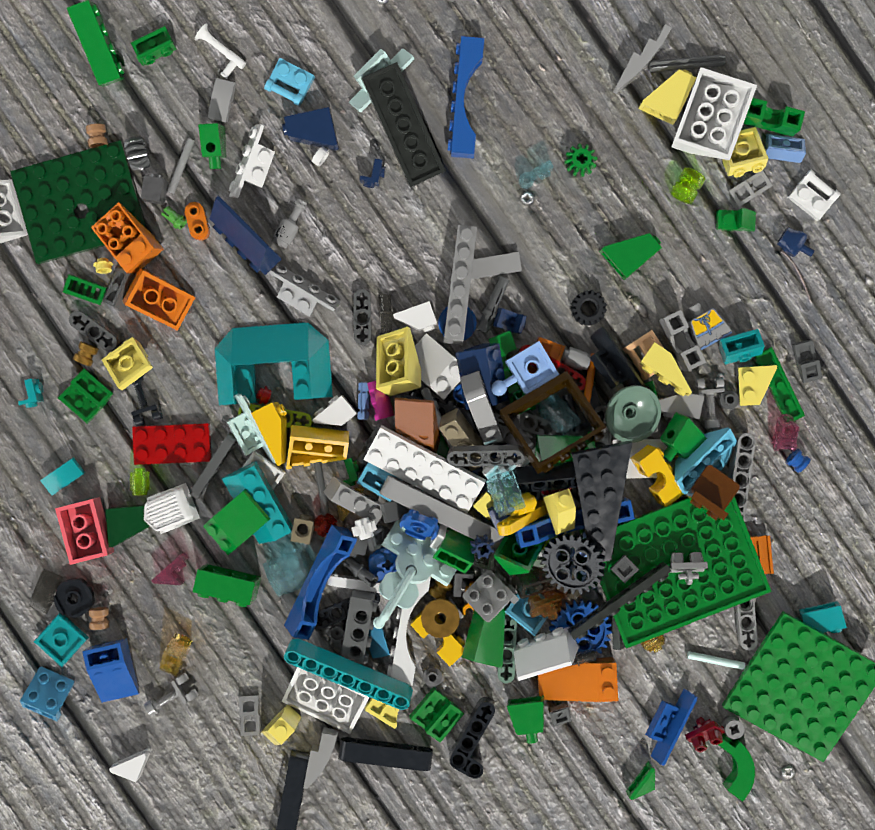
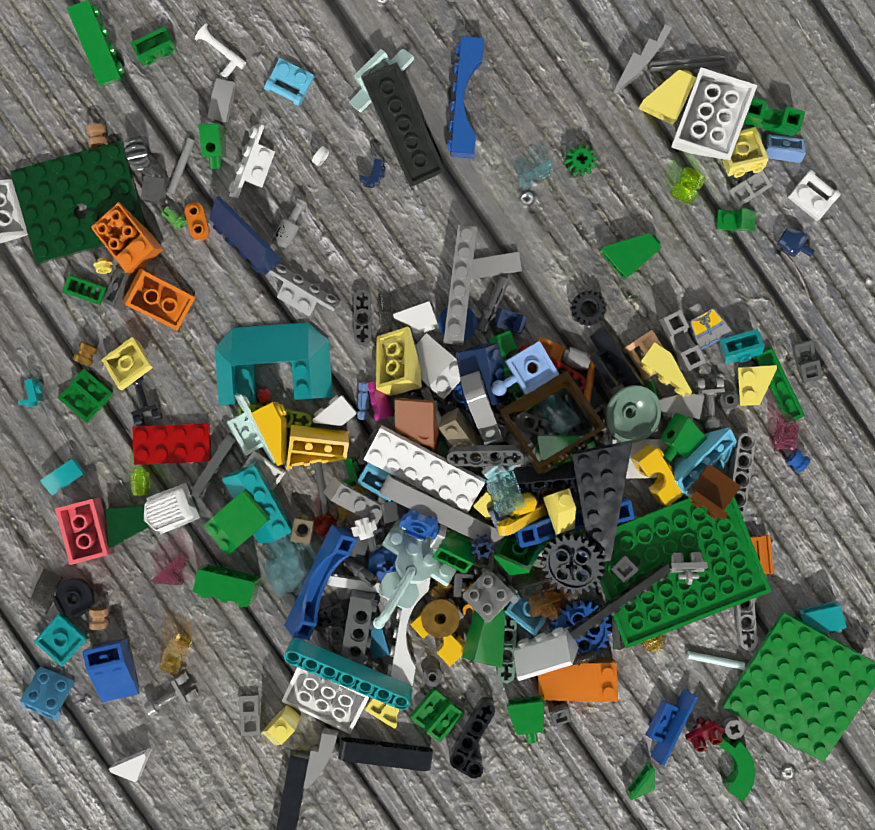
dark grey beam [69,311,120,352] -> none
dark blue slope [282,107,339,150] -> none

